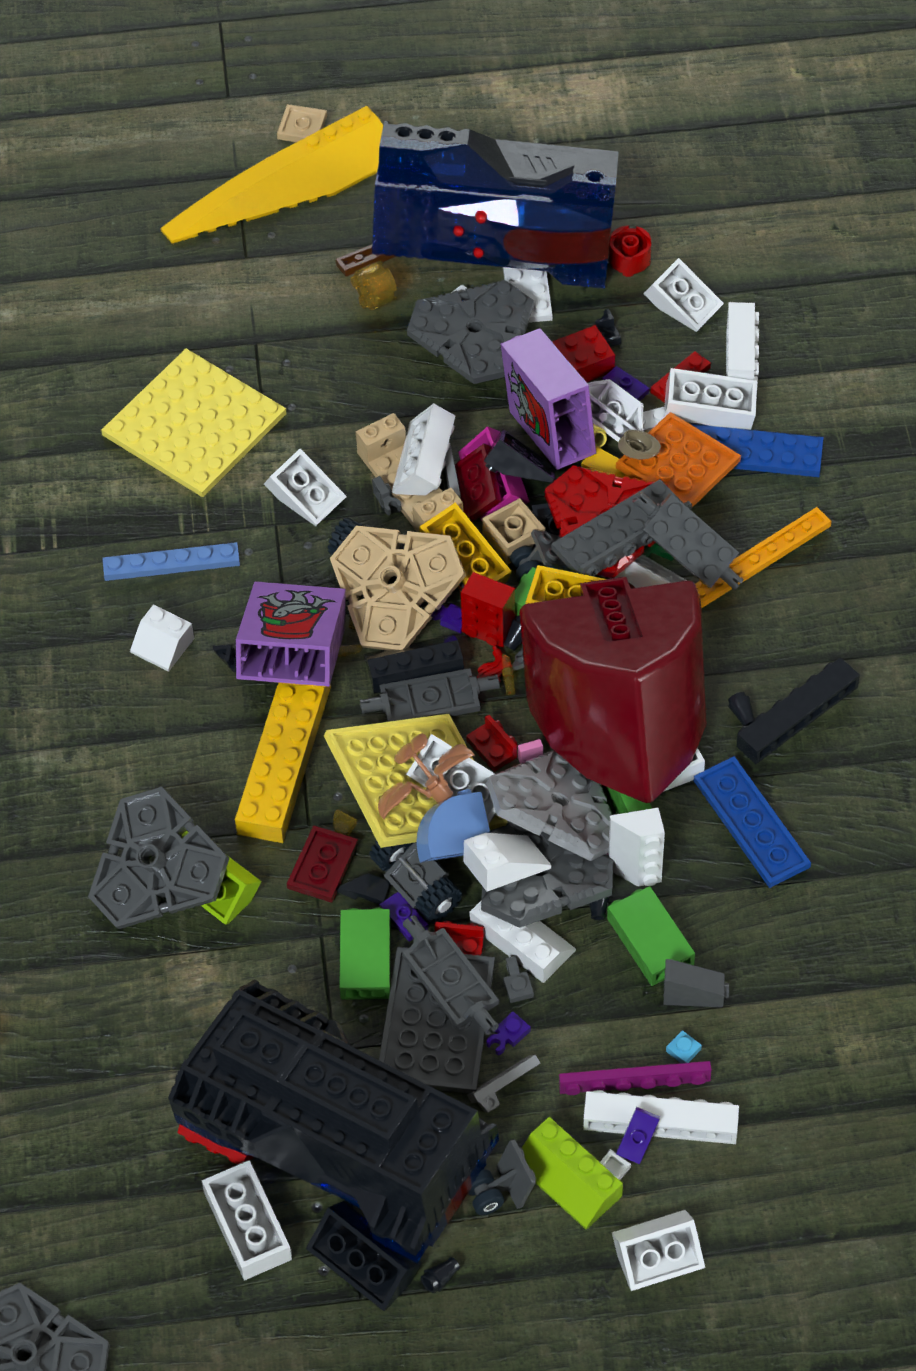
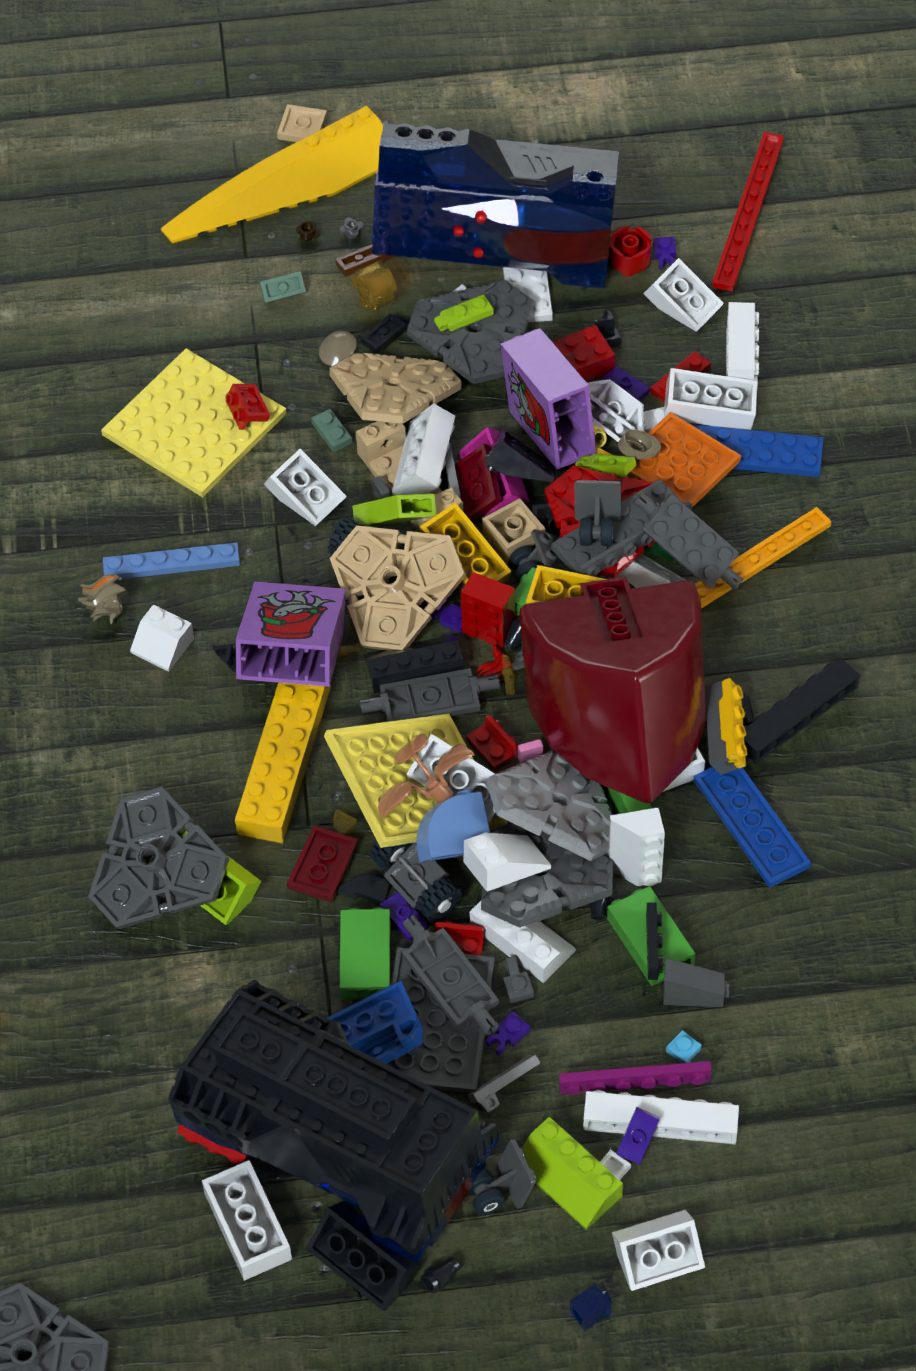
none -> dark tan hair [78,574,128,625]
none -> red bracket [225,384,270,430]
none -> sand green plate [259,271,306,303]
none -> dark brown plate [296,221,320,242]
none -> sand green plate [311,409,352,452]
none -> dark tan hat [319,331,356,367]
none -> blue plate [327,981,423,1064]
none -> tan plate [329,353,461,424]
none -> flat silver plate [339,218,364,239]
none -> lime slope [353,494,437,527]
none -> black plate [361,313,406,354]
none -> lime hinge [434,294,494,331]
none -> clear blue brick [570,1284,612,1331]
none -> dark grey plate [574,480,621,546]
none -> lime hinge [575,454,636,477]
none -> black plate [646,903,663,980]
none -> dark purple plate [653,237,676,270]
none -> piece [705,678,747,775]
none -> red plate [712,132,784,292]

